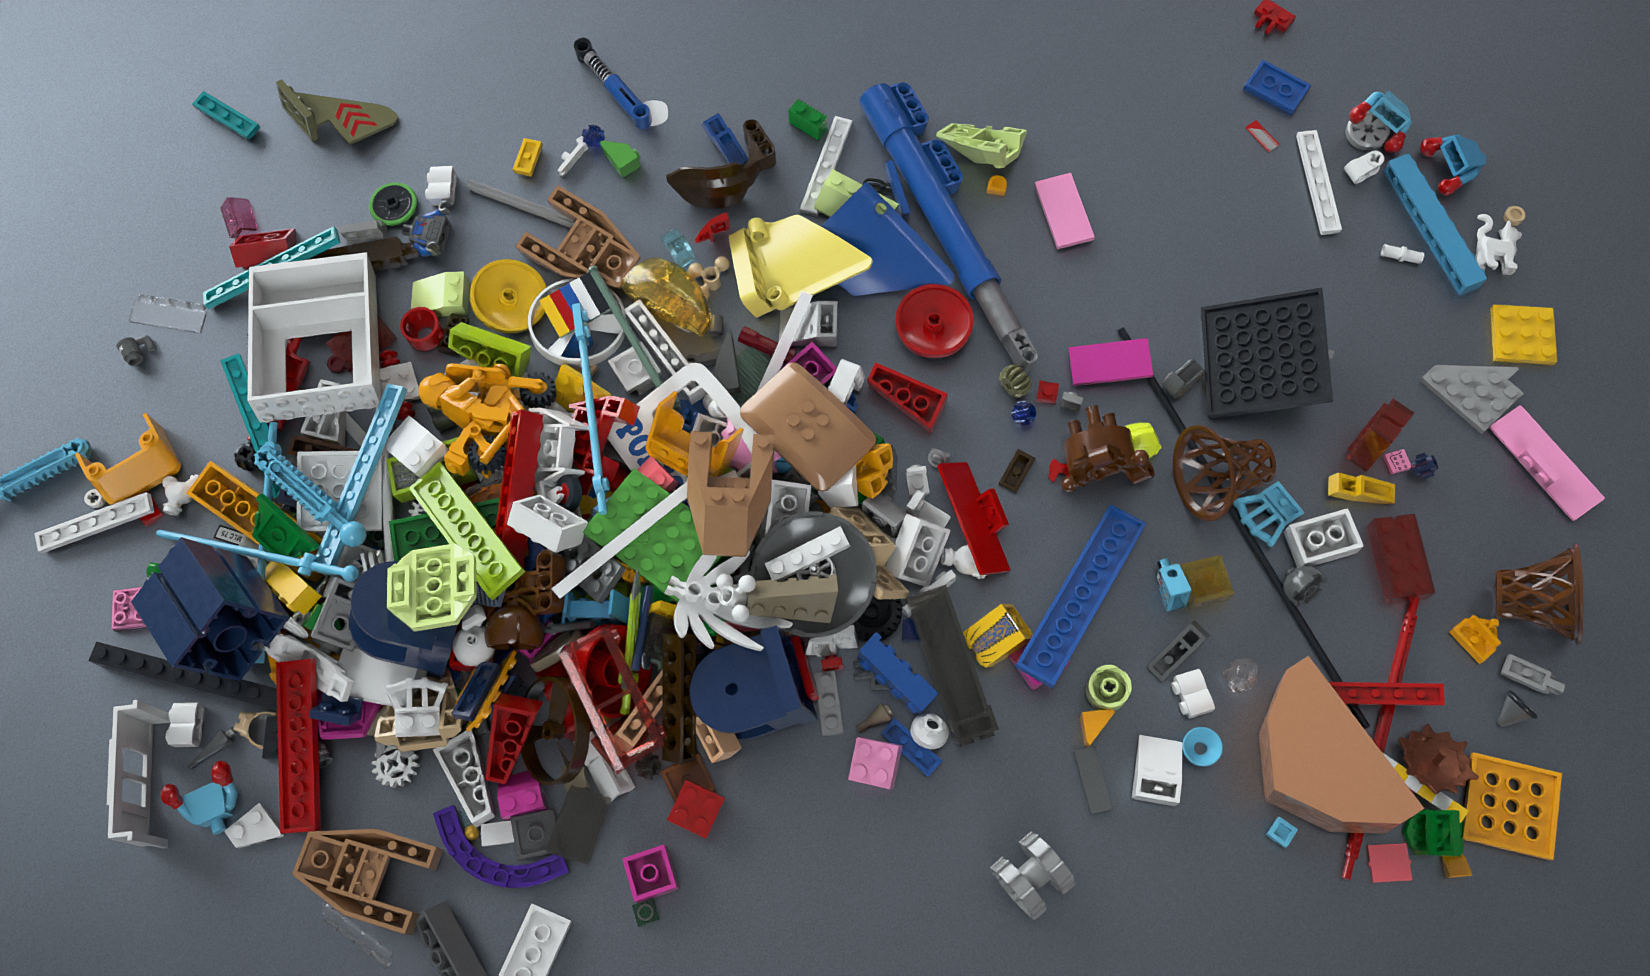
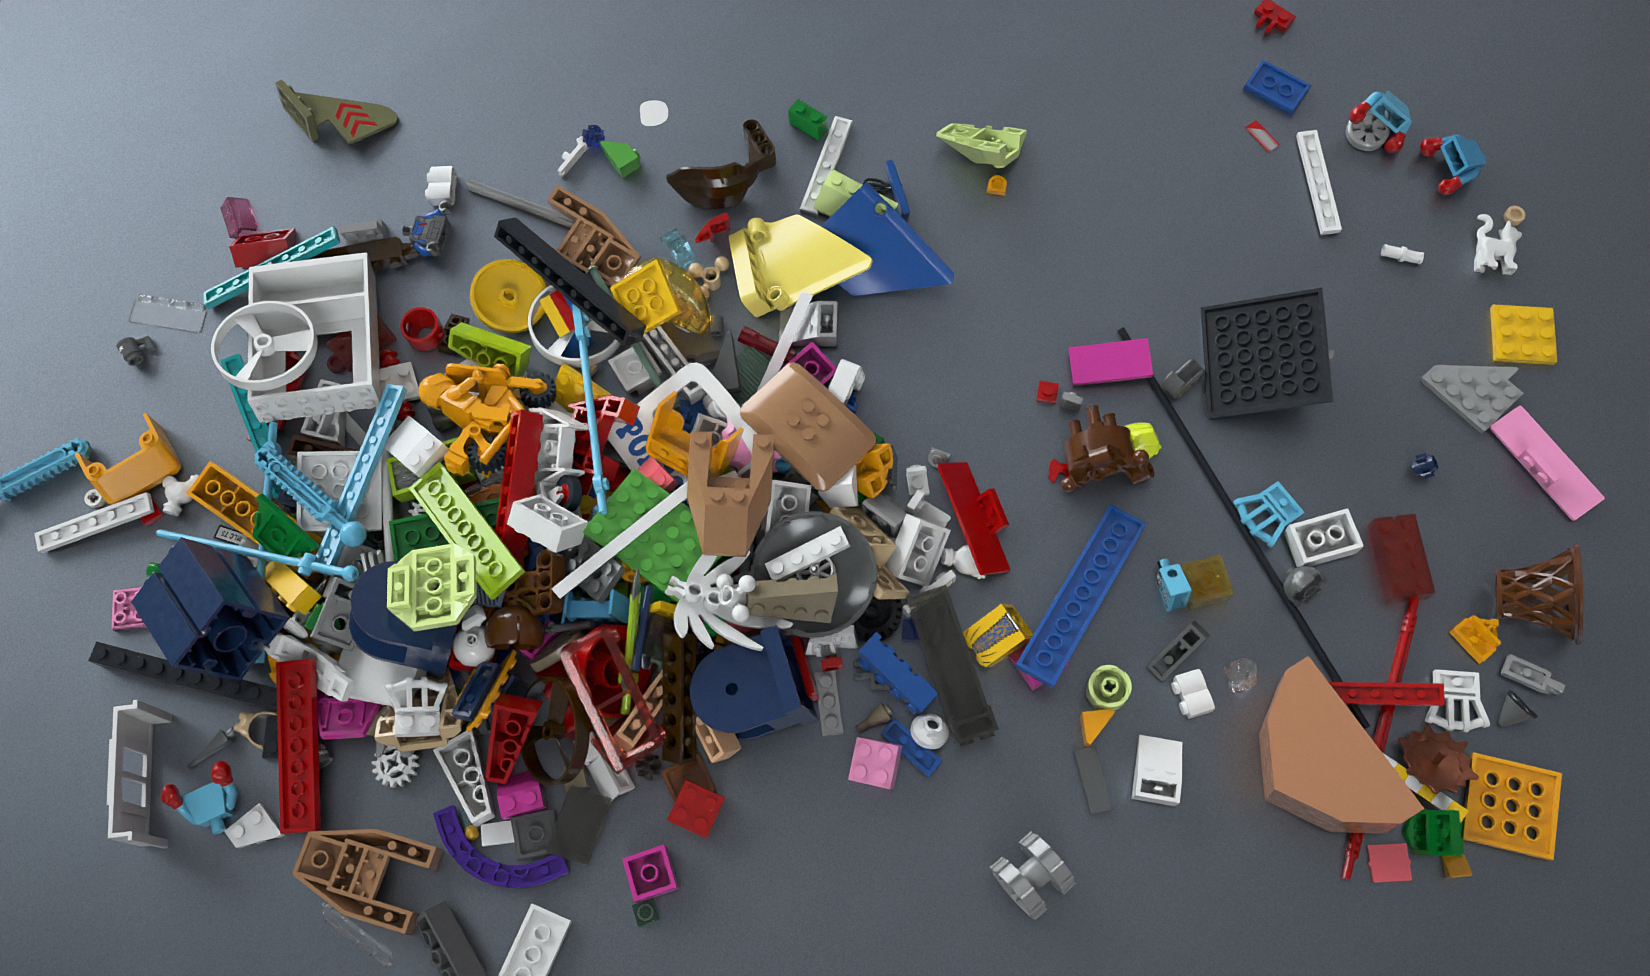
white brick [166,702,205,747] -> none
teal plate [192,91,261,141] -> none
black piece [234,442,259,472] -> none
dark blue bracket [309,692,363,726] -> none
black wheel [369,182,417,226] -> none
yellowish green slope [411,271,470,317] -> none
yellow plate [513,138,543,177] -> none
piece [573,37,652,129] -> none
blue slope [702,113,749,165] -> none
blue piece [859,82,1038,372] -> none
red wedge [867,362,948,434] -> none
red dish [895,284,974,358] -> none
dark brown slope [998,449,1036,493] -> none
olive gear [999,364,1032,398] -> none
clear blue gear [1011,400,1036,426] -> none
bright pink tile [1034,173,1095,250] -> none
reddish brown piece [1173,425,1276,521] -> none
medium azure piece [1182,727,1223,767] -> none
medium azure plate [1266,817,1298,848] -> none
yellow slope [1328,473,1395,504] -> none
white piece [1344,151,1384,184] -> none
clear red piece [1346,398,1414,472] -> none
dark azure brick [1383,153,1487,296] -> none
bright pink tile [1383,449,1412,475] -> none
none -> white piece [211,301,318,391]
none -> black brick [494,217,646,347]
none -> yellow plate [610,259,682,335]
none -> white plate [1425,669,1490,732]

